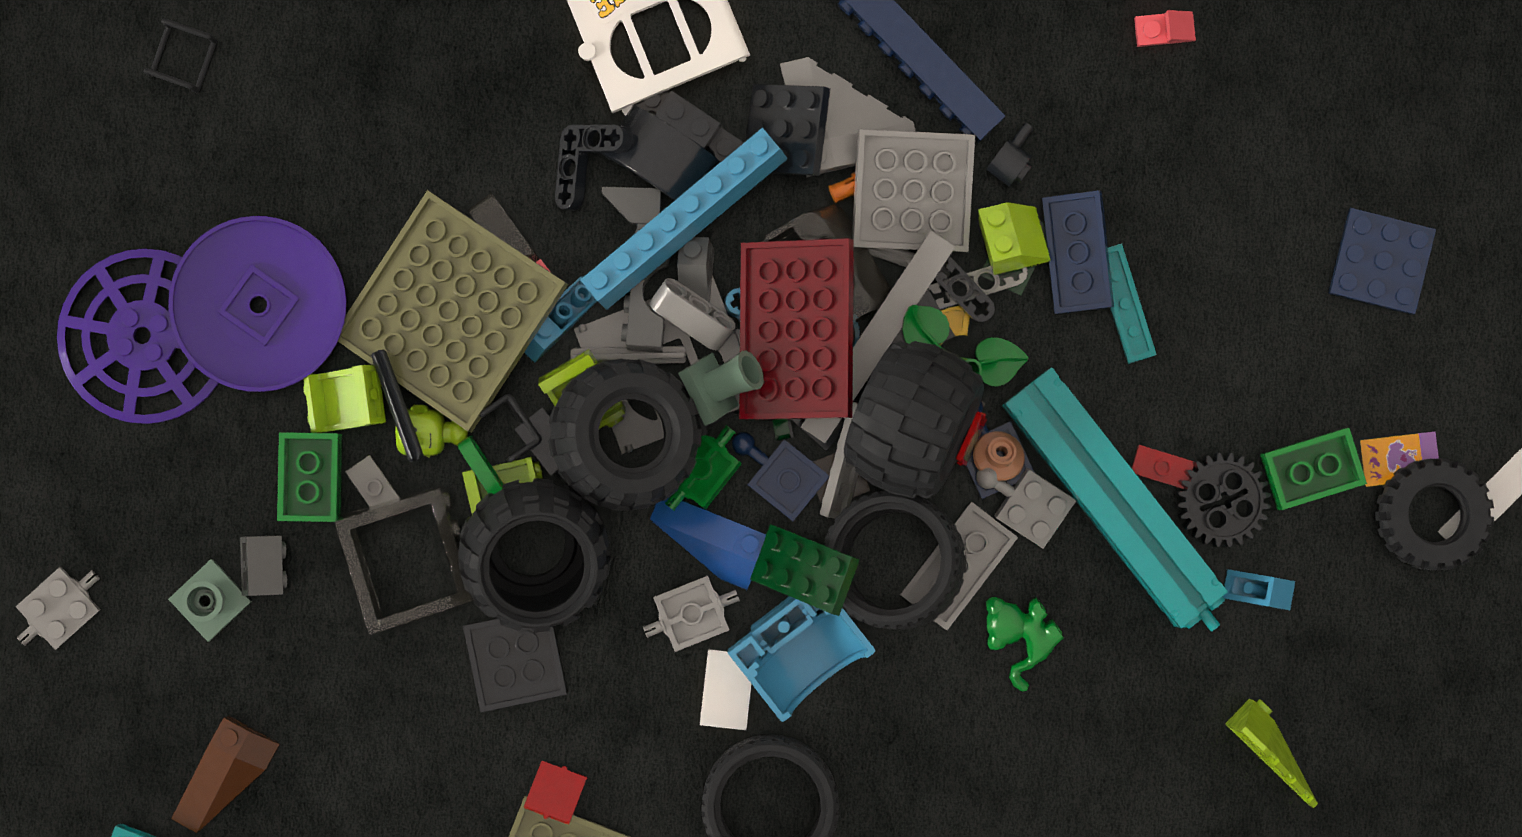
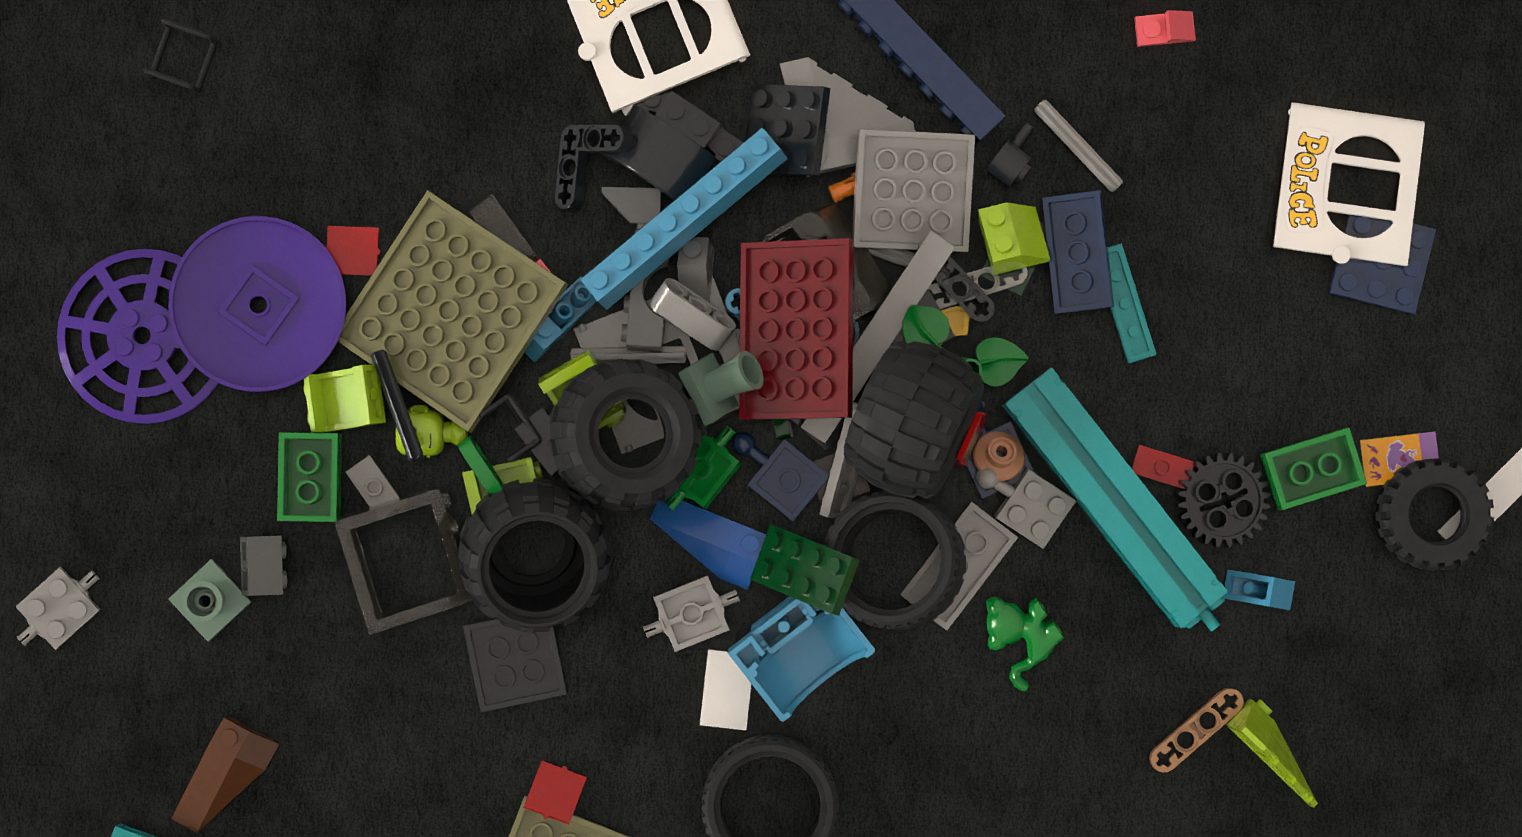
none -> red piece [326,226,381,276]
none -> light grey axle [1034,100,1123,192]
none -> medium nougat beam [1149,688,1244,773]
none -> white door [1273,102,1425,266]

